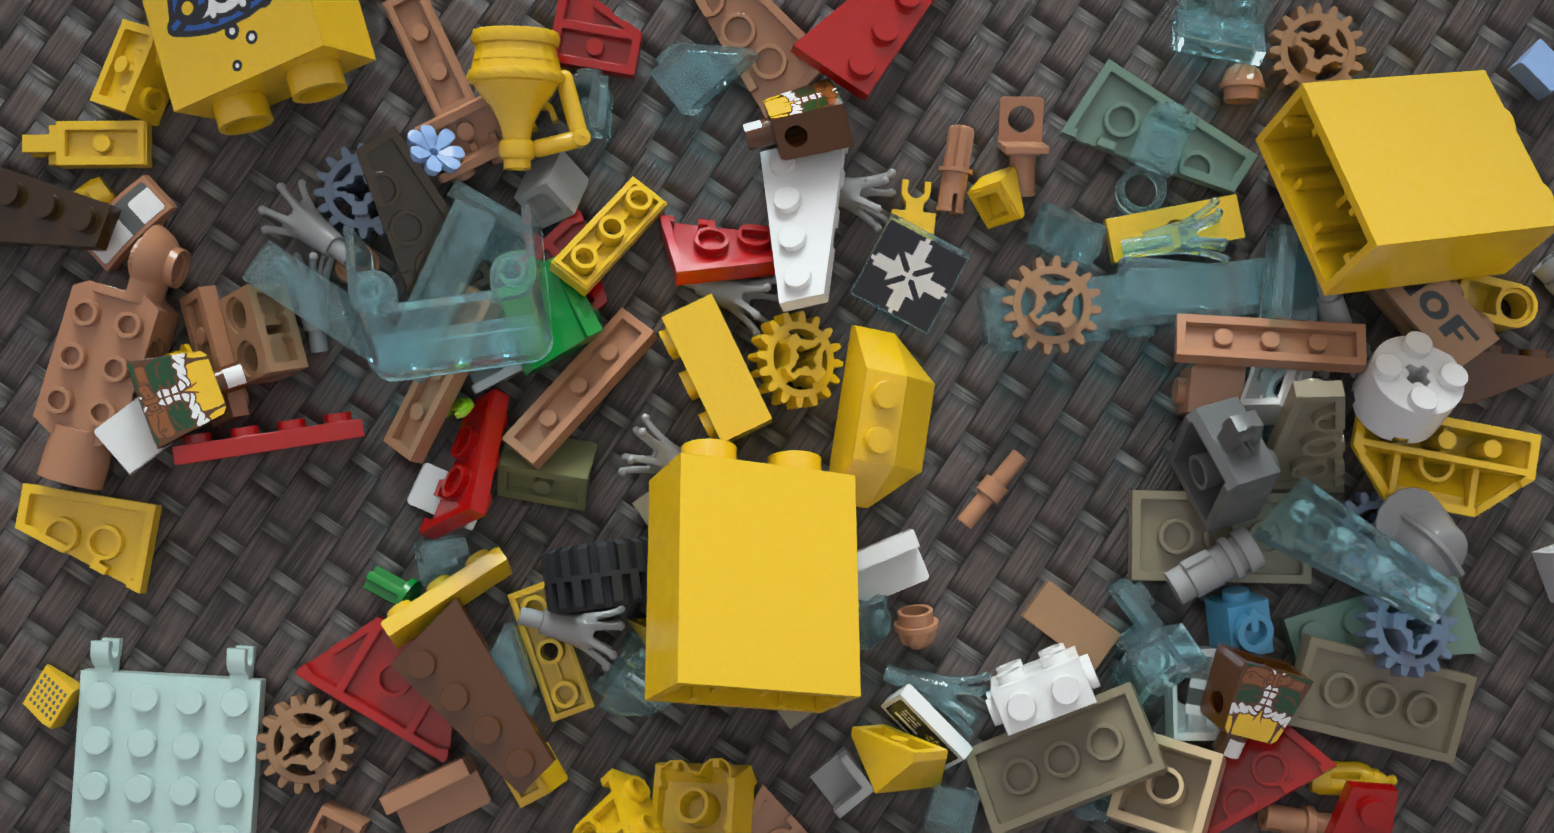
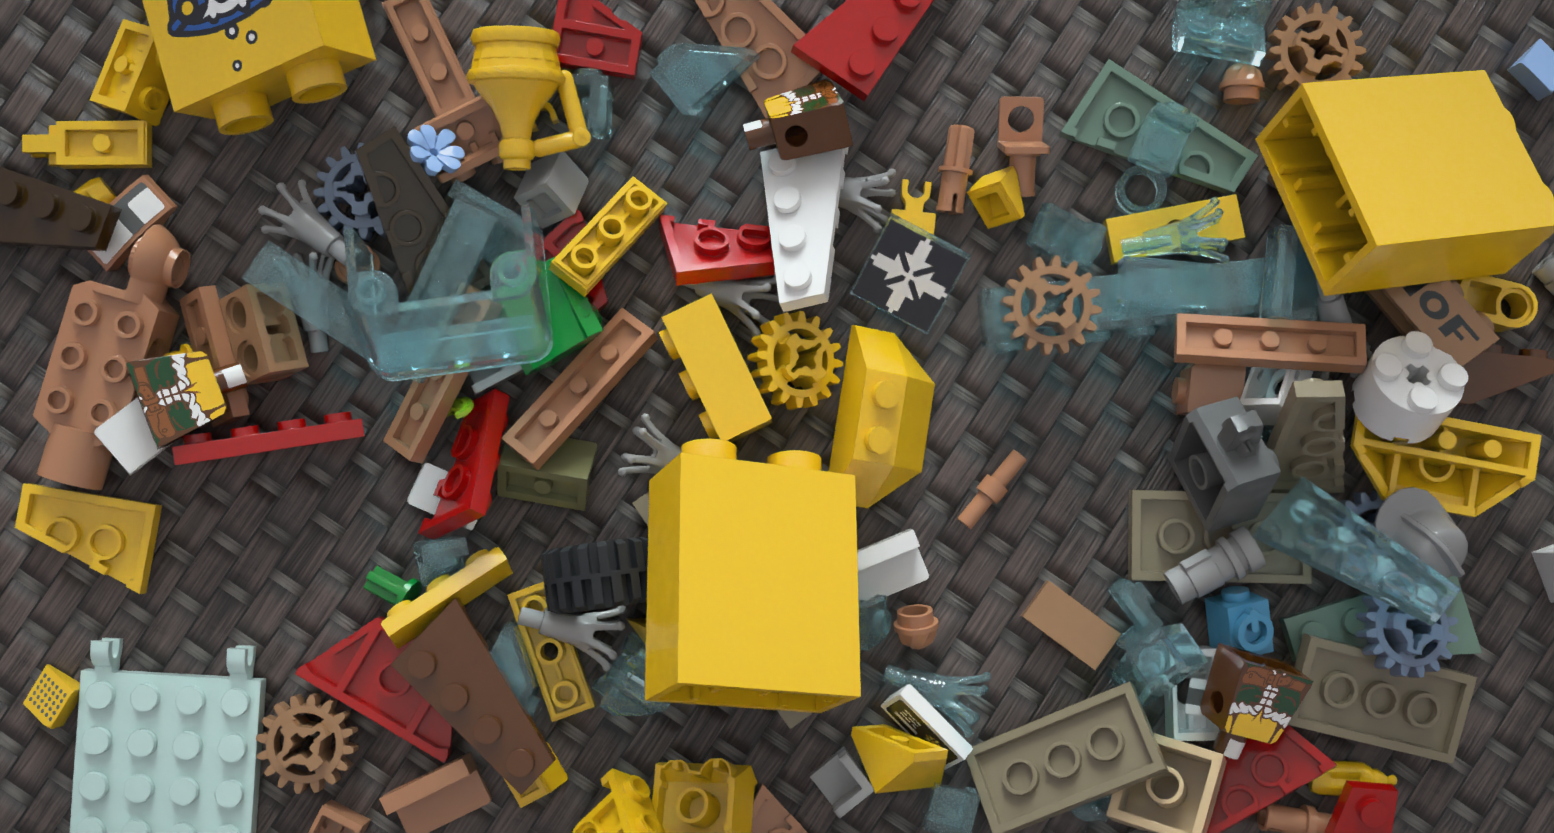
white brick [985,643,1100,736] -> none

